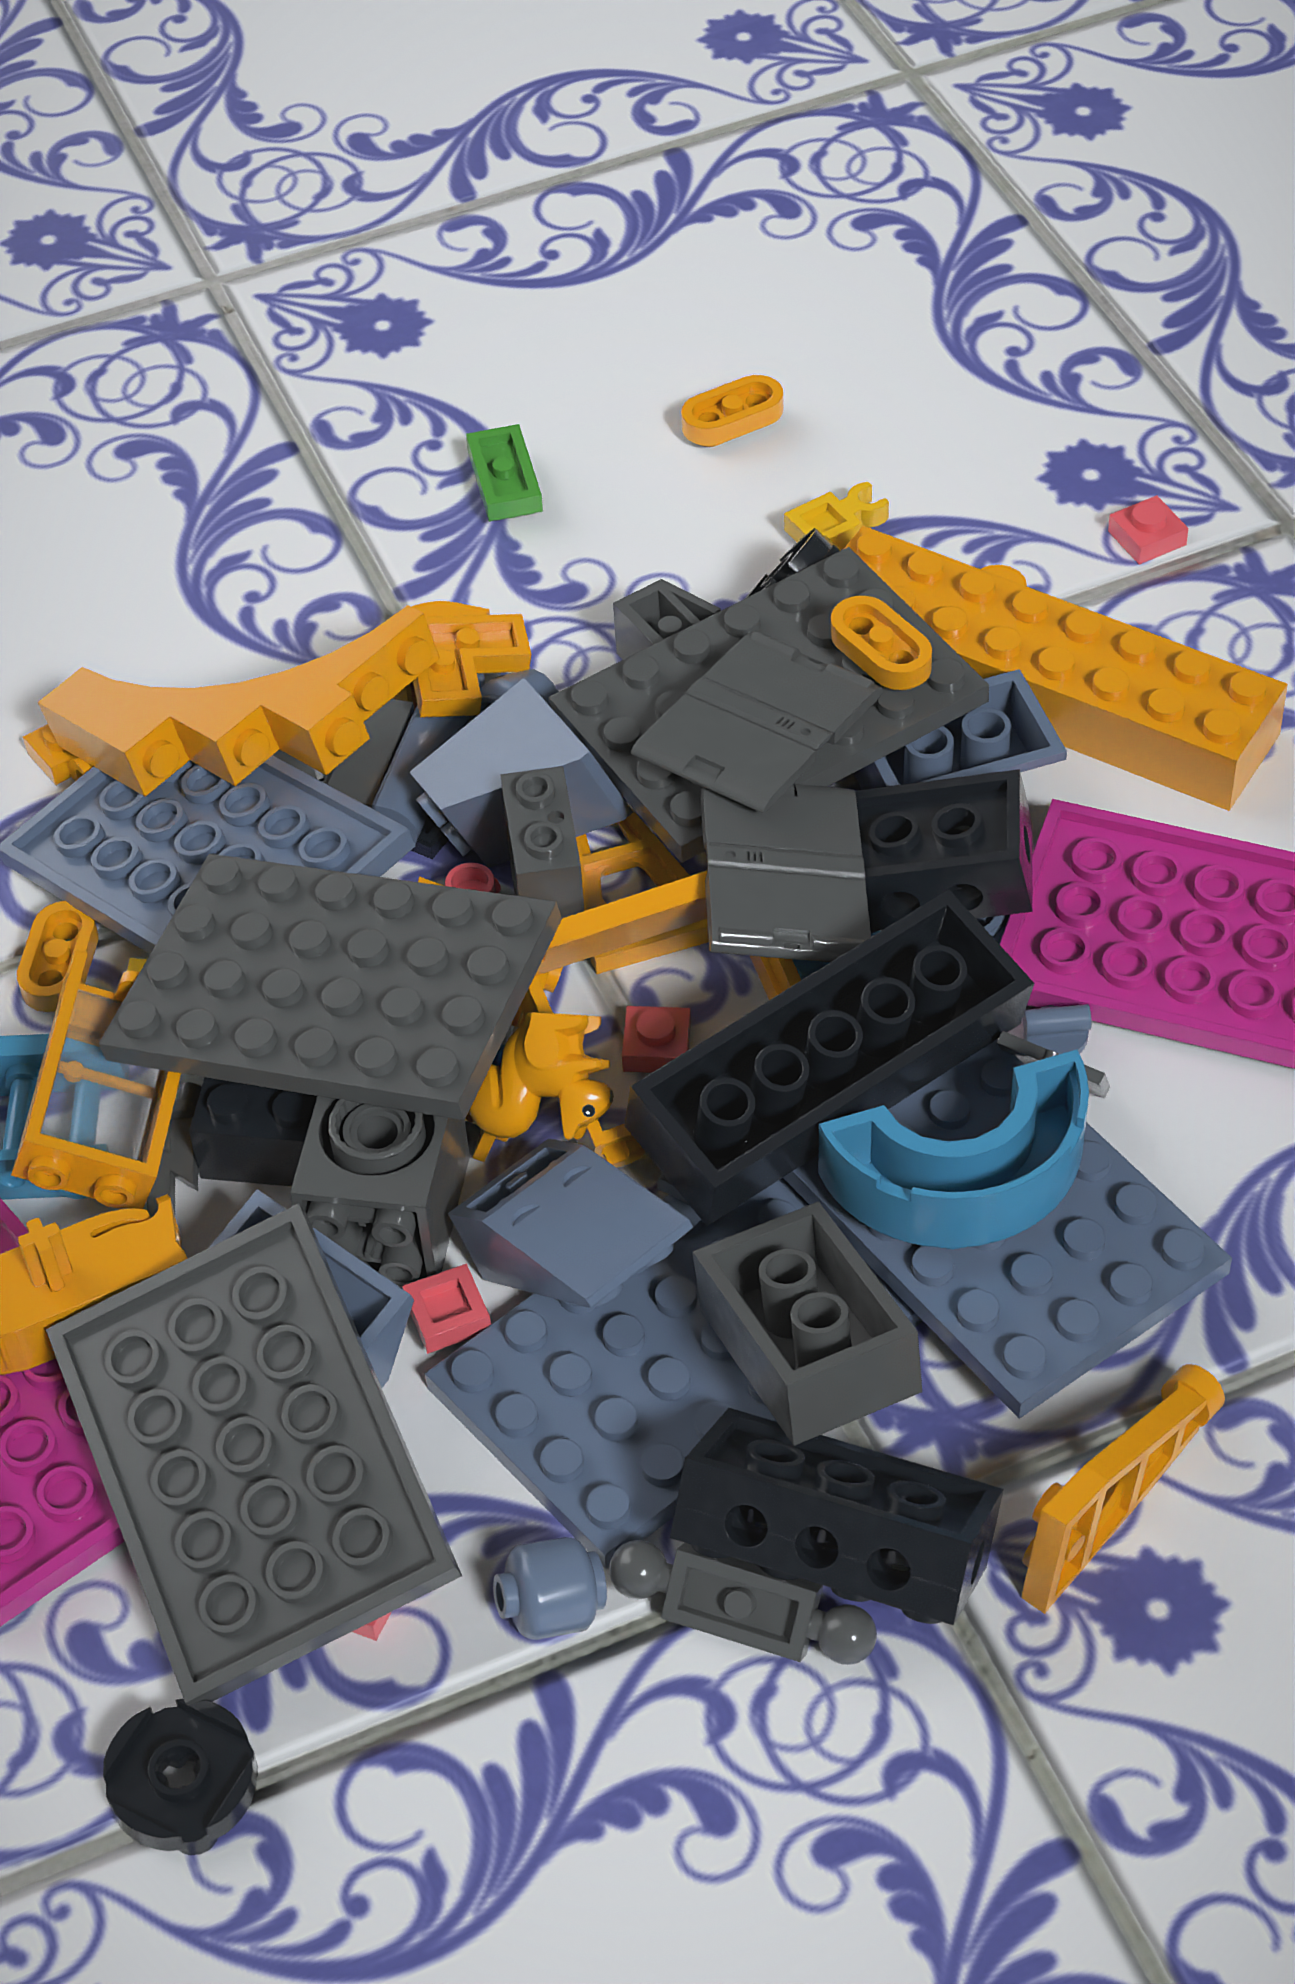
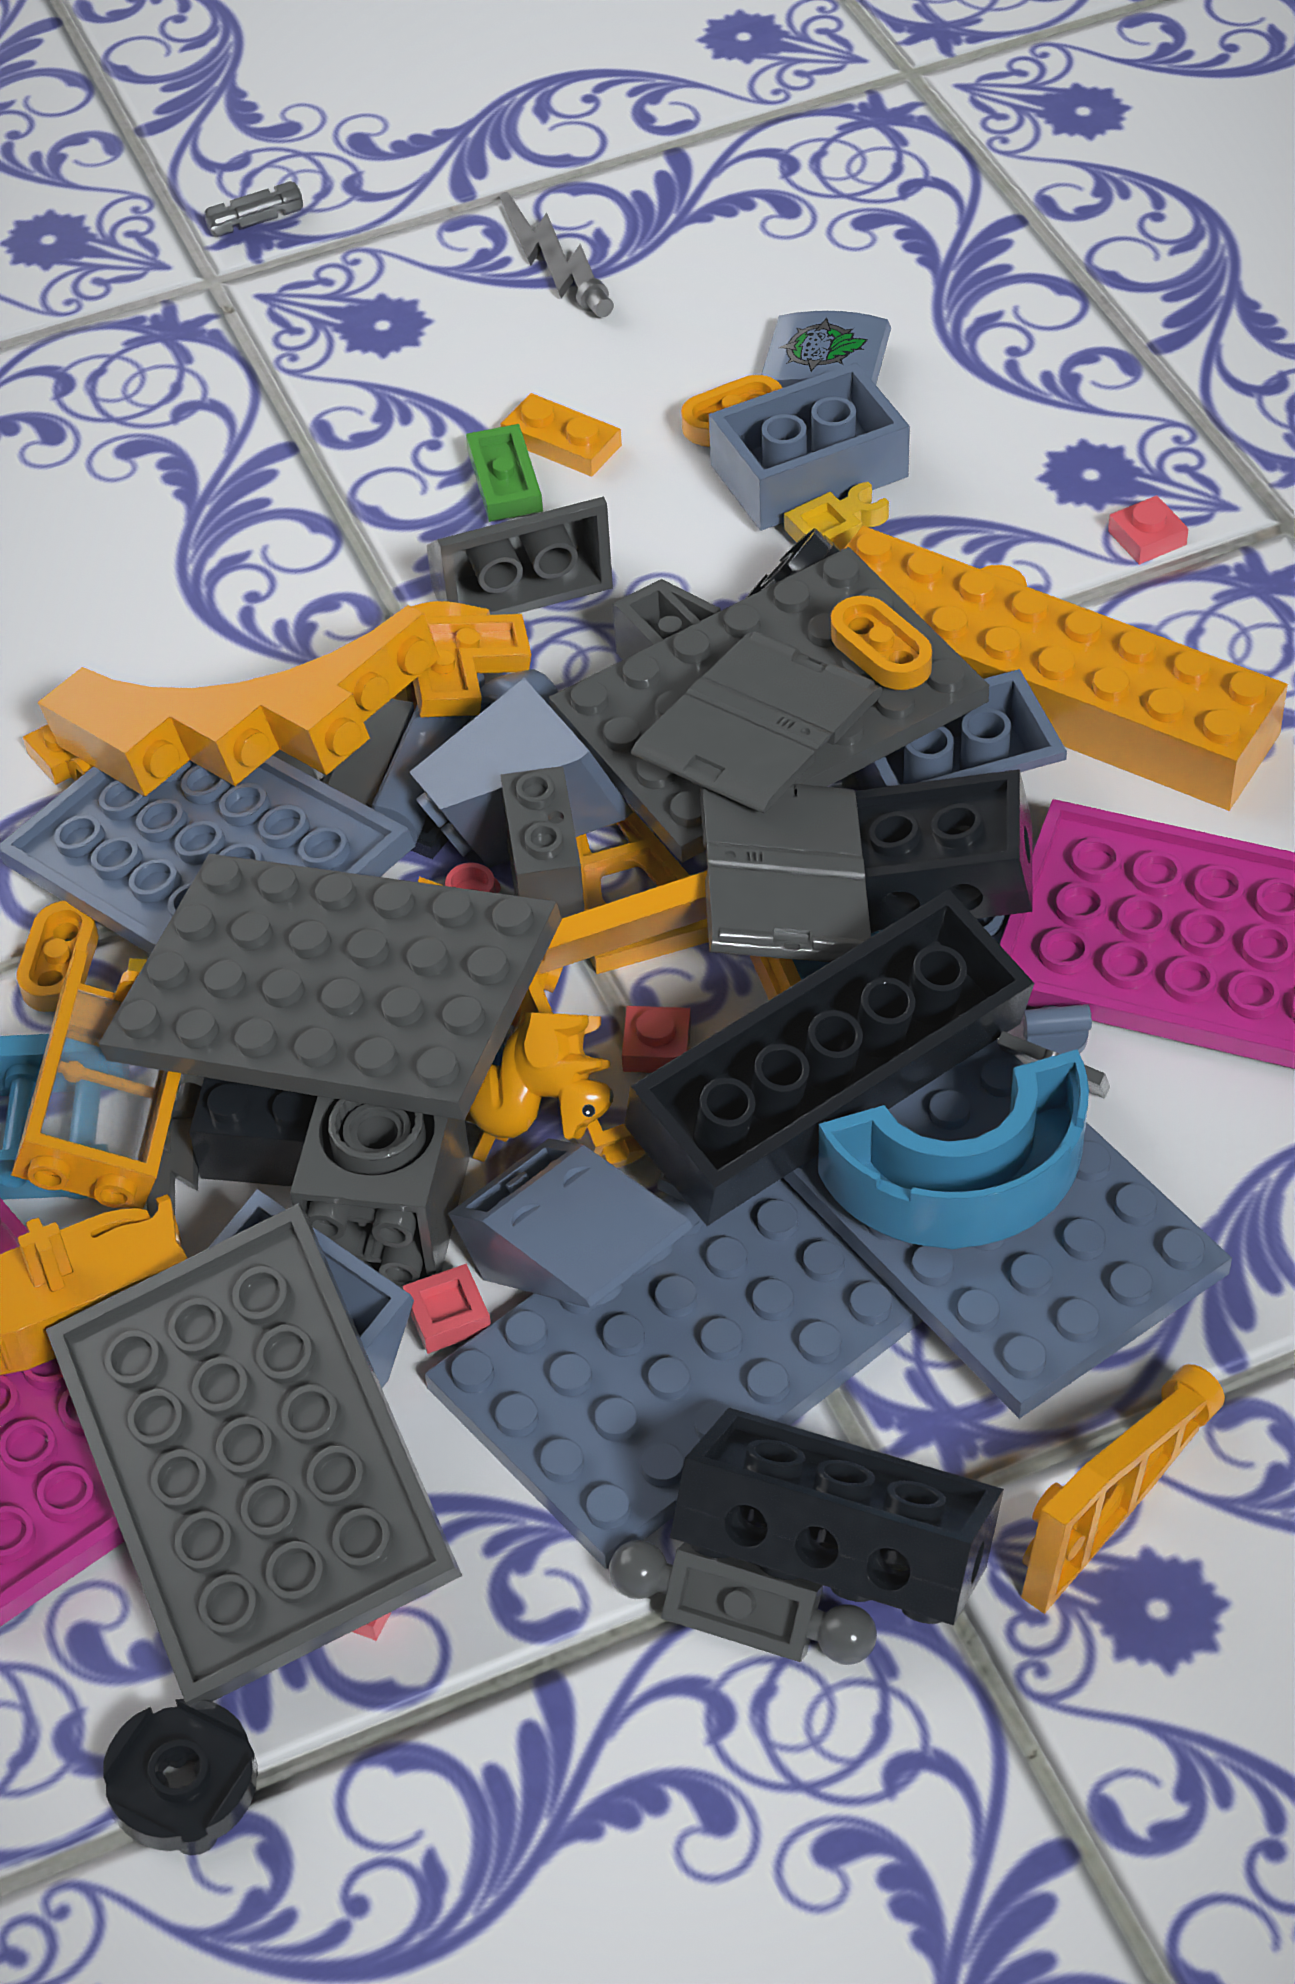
sand blue head [493,1537,607,1640] -> none
dark grey brick [693,1201,923,1446] -> none
none -> dark grey axle [205,181,303,237]
none -> dark grey slope [426,496,613,615]
none -> flat silver piece [500,192,614,317]
none -> light orange plate [500,393,622,477]
none -> sand blue brick [709,362,910,531]
none -> sand blue slope [761,311,891,388]

